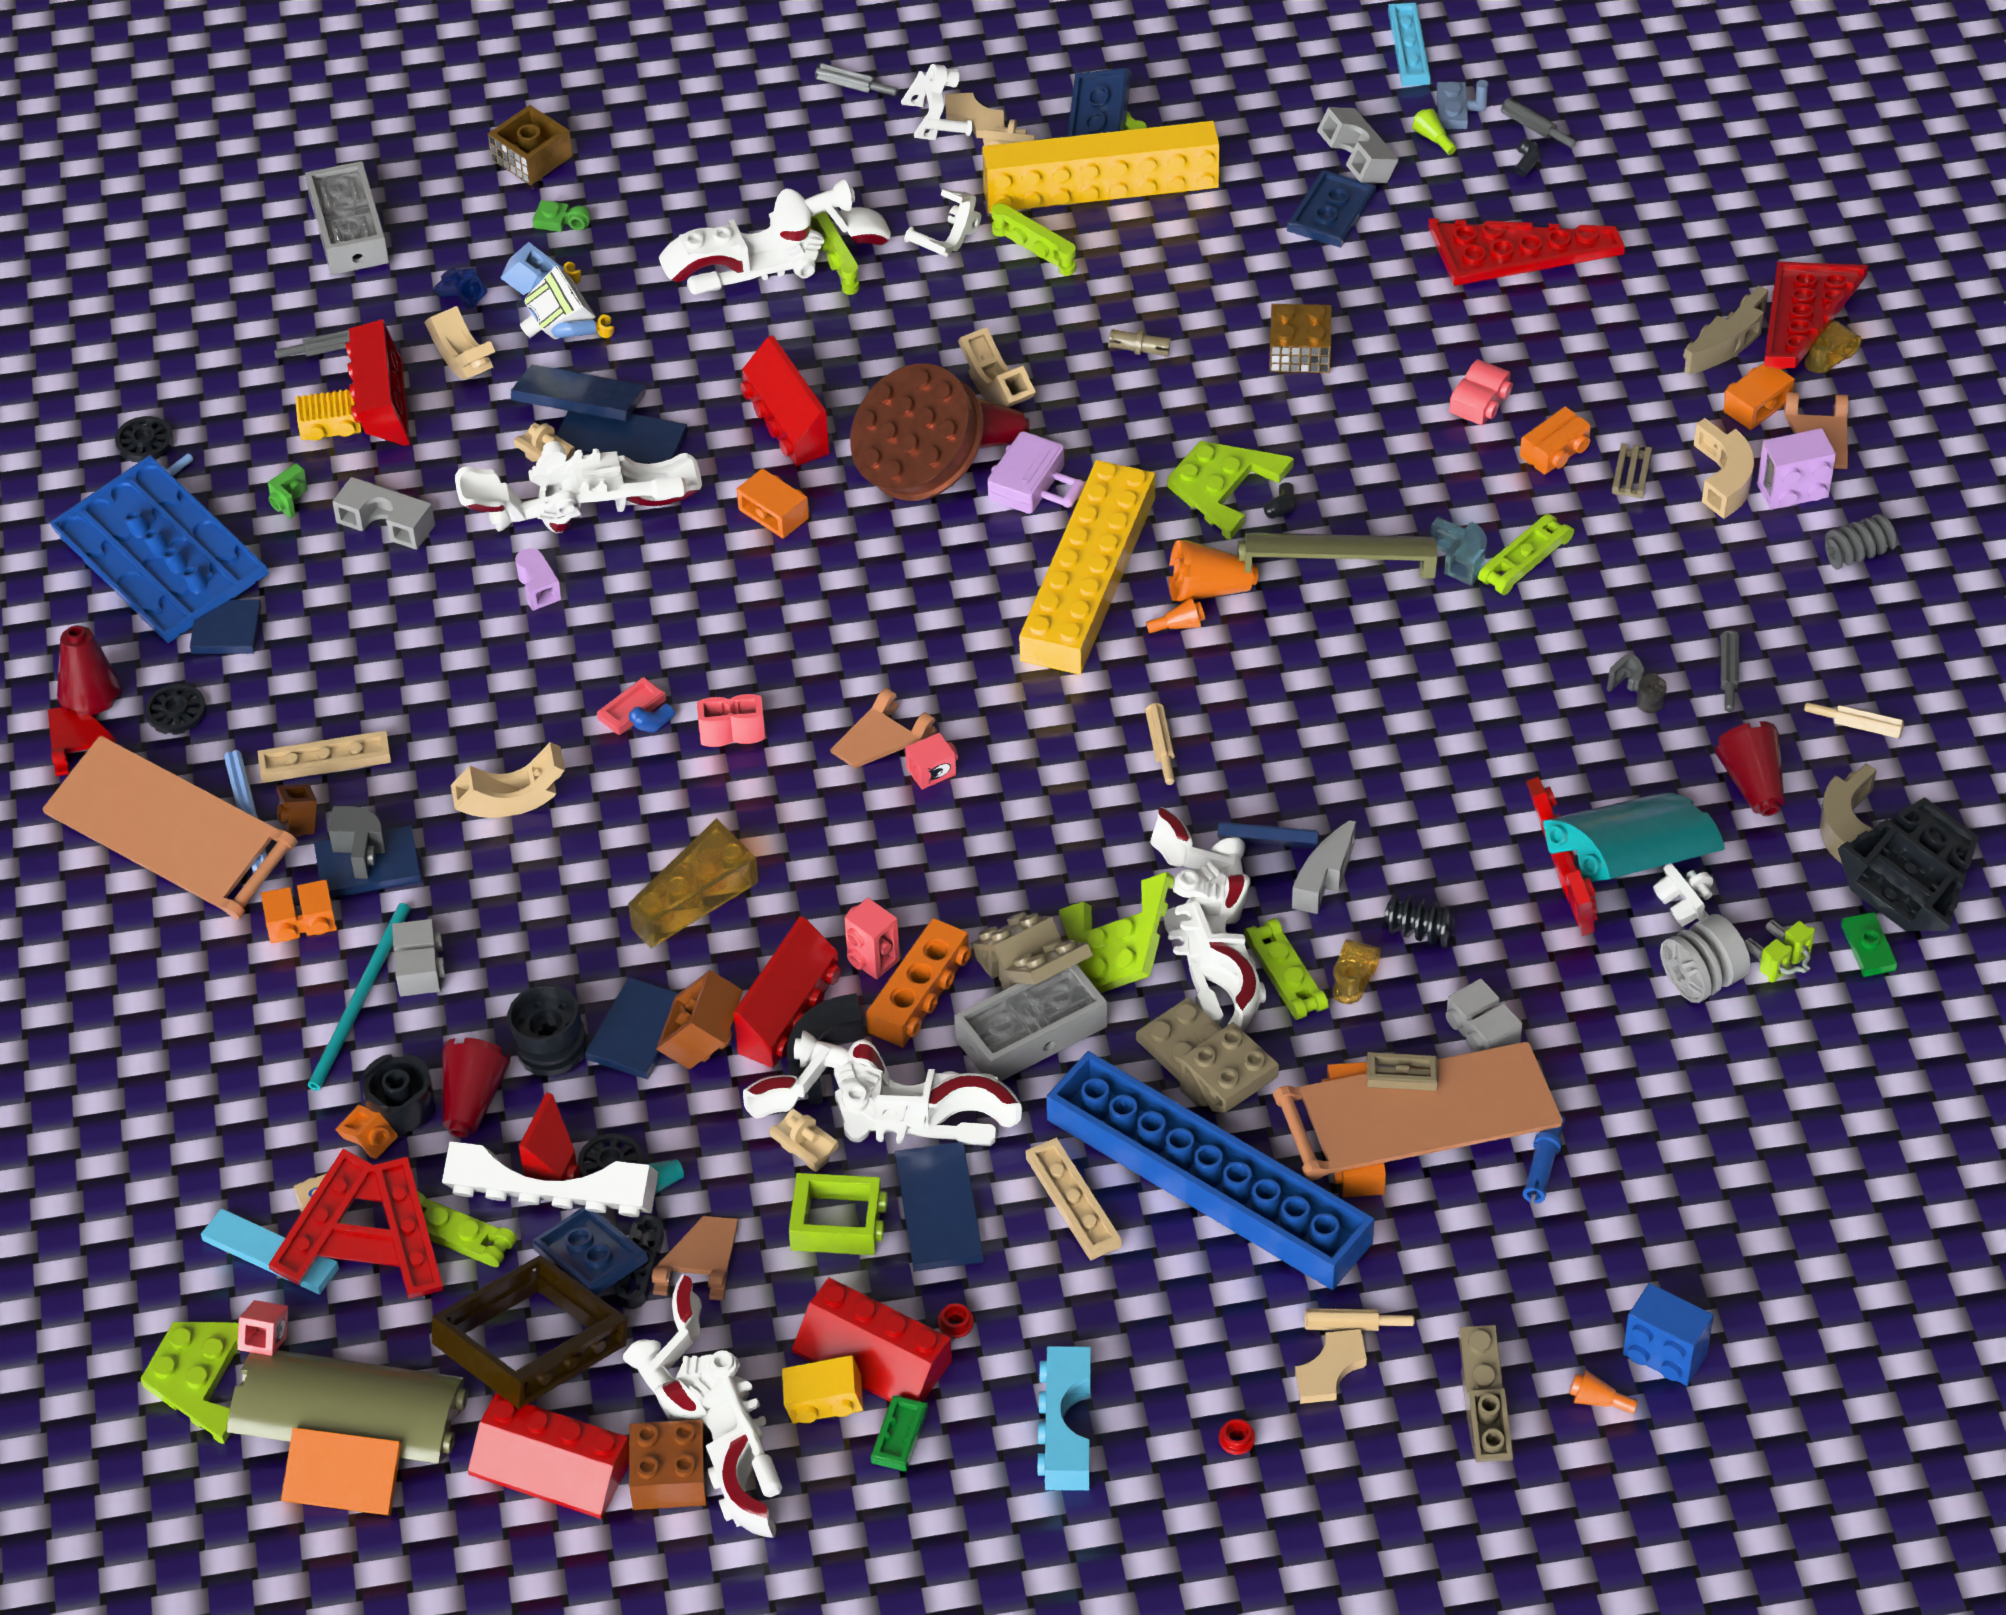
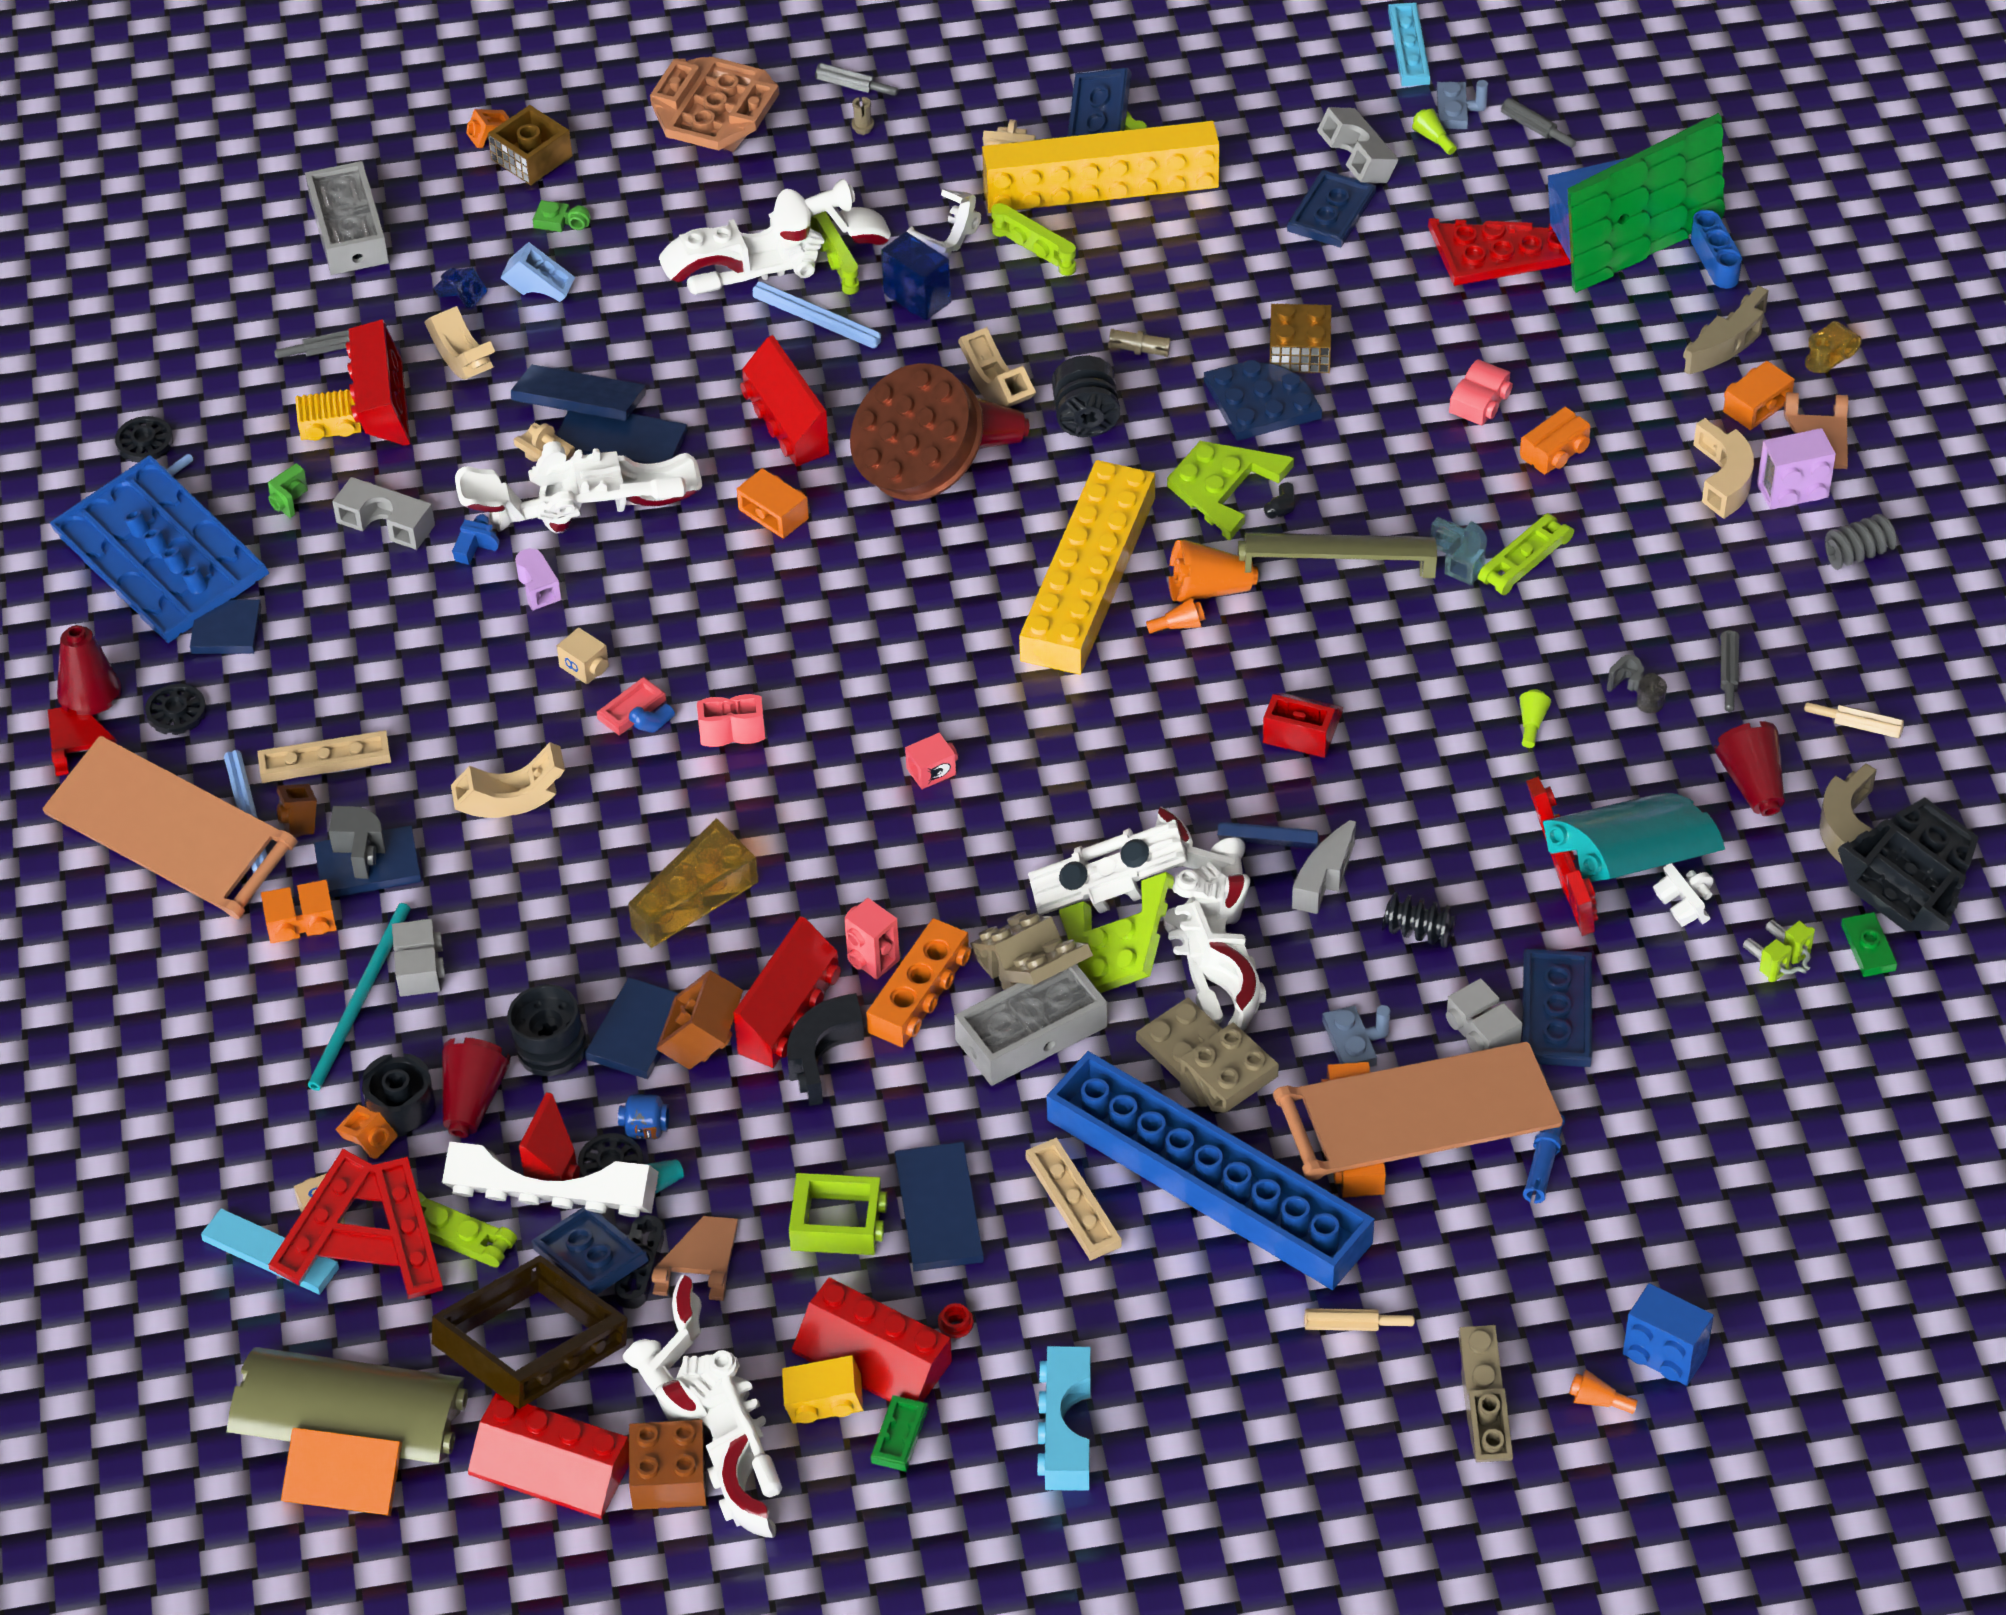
lime wing [140,1322,239,1444] -> none
coral brick [238,1300,288,1356] -> none
torso [520,262,614,339] -> none
white piece [743,1030,1022,1146] -> none
tan hips [769,1109,839,1172] -> none
nougat flag [830,687,937,768] -> none
white piece [901,64,972,140] -> none
tan tile [945,92,1005,138] -> none
lavender piece [988,431,1085,514] -> none
tan axle [1145,703,1175,785] -> none
red plate [1219,1419,1255,1455] -> none
lime plate [1244,918,1329,1020] -> none
tan tile [1295,1329,1367,1404] -> none
clear yellow piece [1333,939,1380,1004] -> none
dark tan tile [1366,1052,1438,1091] -> none
black arm [1514,138,1540,177] -> none
dark tan tile [1612,443,1652,499] -> none
light grey wheel [1660,914,1751,1003] -> none
red wing [1764,262,1868,369] -> none
none -> blue piece [452,514,500,565]
none -> orange bracket [466,109,509,148]
none -> tan brick [556,627,609,684]
none -> blue head [618,1094,669,1140]
none -> nougat piece [650,57,779,152]
none -> light blue axle [752,282,882,349]
none -> dark tan pin [851,97,874,135]
none -> clear blue brick [881,231,951,321]
none -> white piece [1028,820,1187,916]
none -> black wheel [1052,355,1120,438]
none -> dark blue plate [1204,360,1322,441]
none -> red slope [1263,693,1343,758]
none -> sand blue plate [1322,1005,1390,1067]
none -> lime cone [1519,689,1551,748]
none -> dark blue tile [1522,949,1592,1067]
none -> green piece [1548,113,1725,293]
none -> blue beam [1690,210,1742,289]

